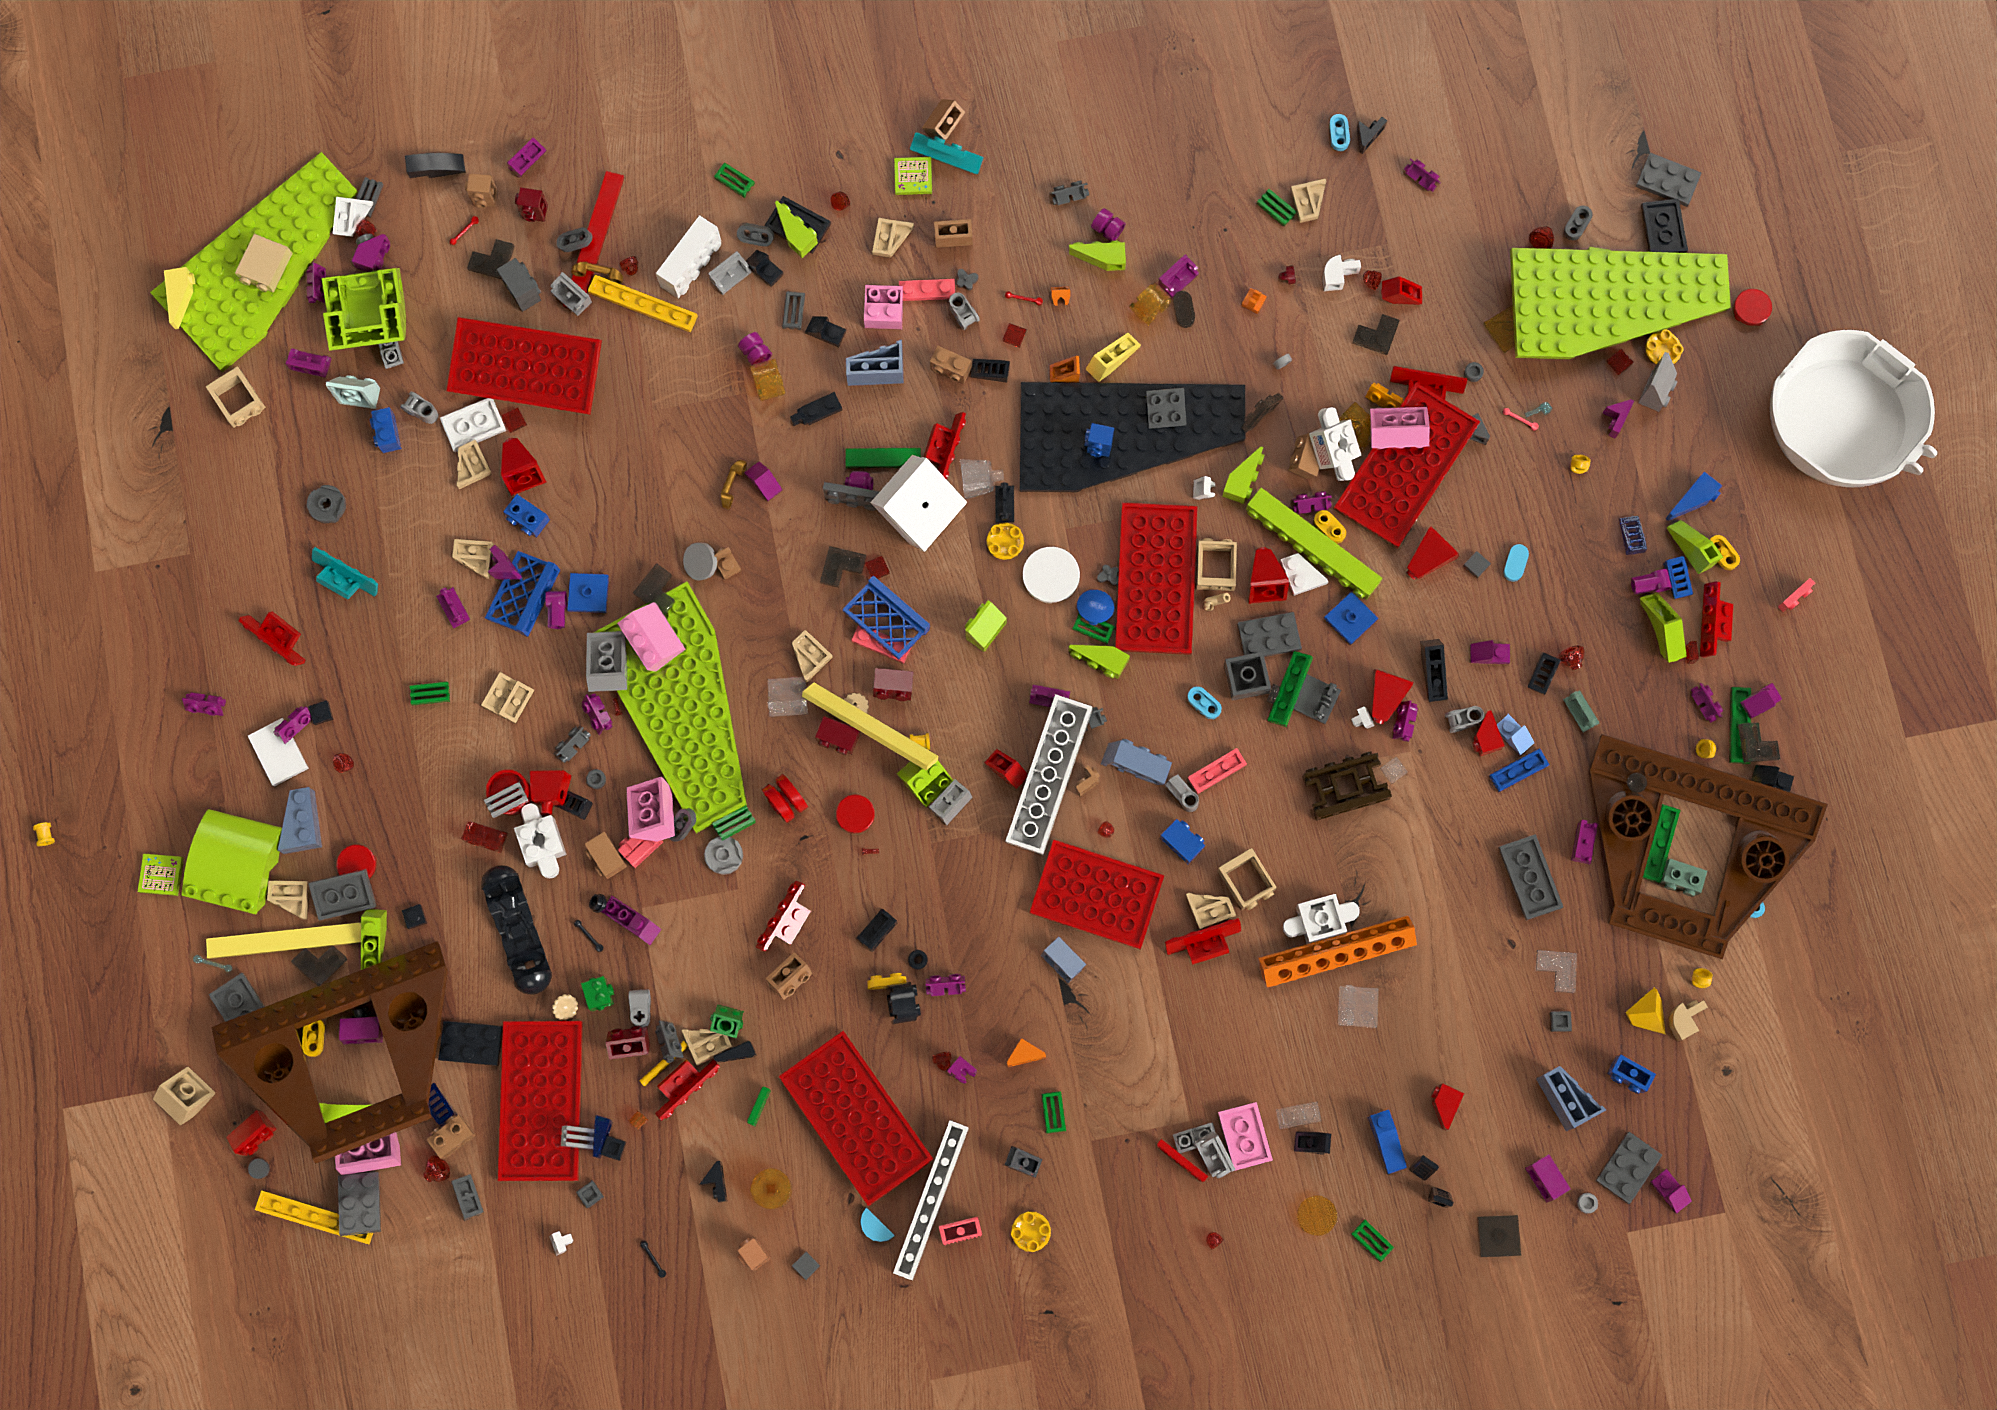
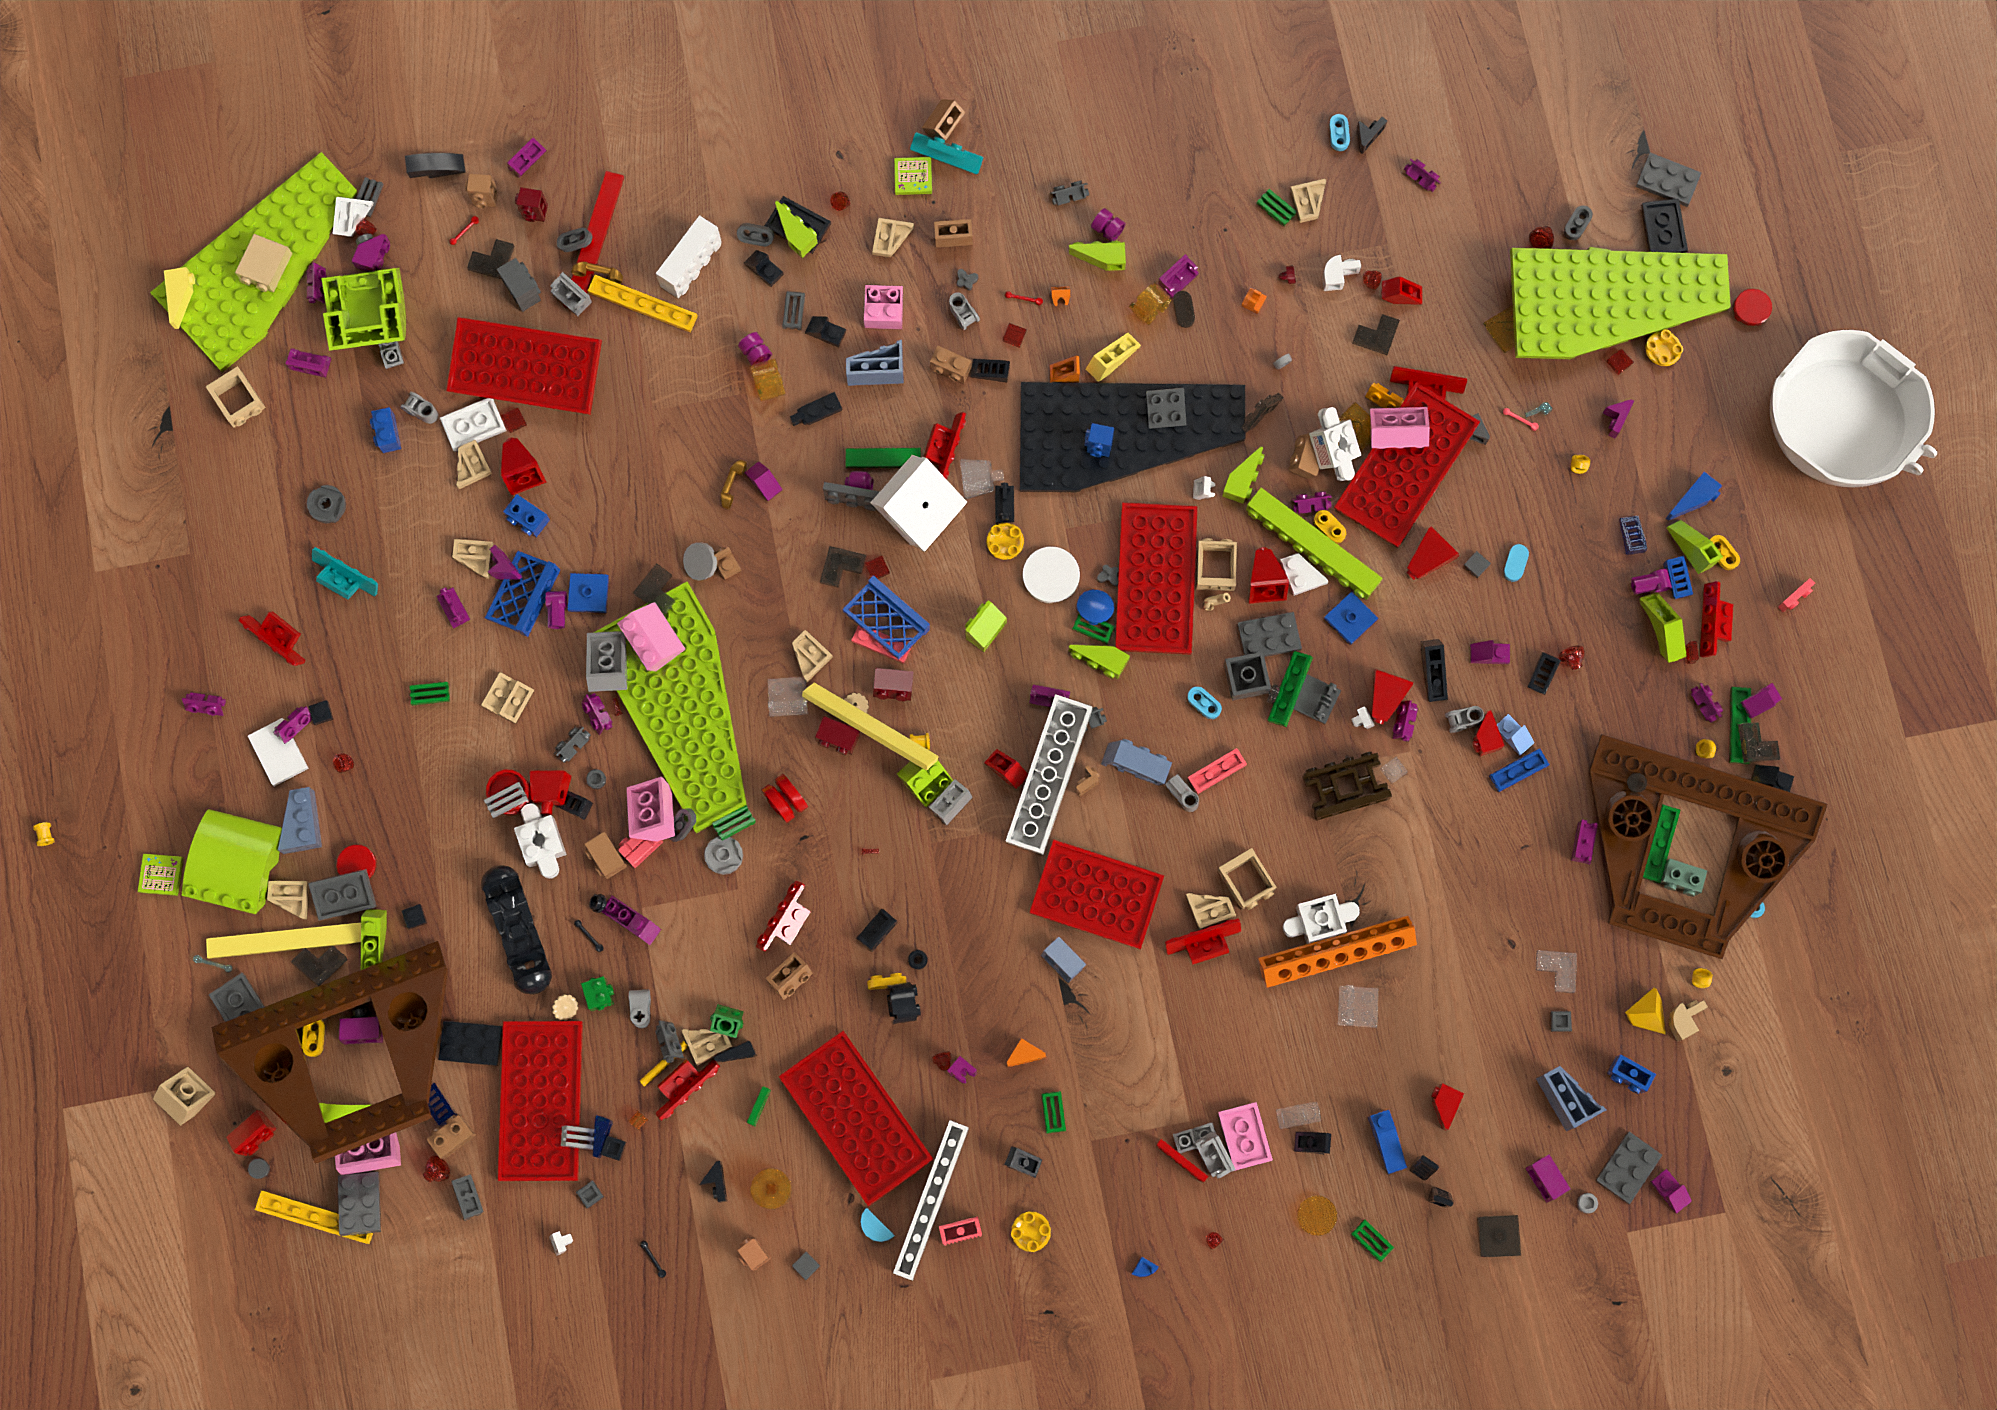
light aqua slope [326,376,380,409] -> none
clear red hinge [461,821,508,853] -> none
dark red brick [606,1026,650,1060] -> none
clear red tile [619,256,639,276] -> none
light grey hinge [708,251,752,295] -> none
green tile [714,162,755,198] -> none
red tile [836,794,875,834] -> none
coral plate [899,279,955,301] -> none
magenta hinge [926,974,966,996] -> none
clear red hinge [1098,821,1115,838] -> none
blue brick [1160,819,1205,864] -> none
dark grey tile [1464,362,1484,382] -> none
dark grey plate [1498,834,1564,921] -> none
sand green hinge [1563,691,1599,732] -> none
light grey slope [1638,352,1677,412] -> none
none -> blue tile [1132,1257,1159,1277]

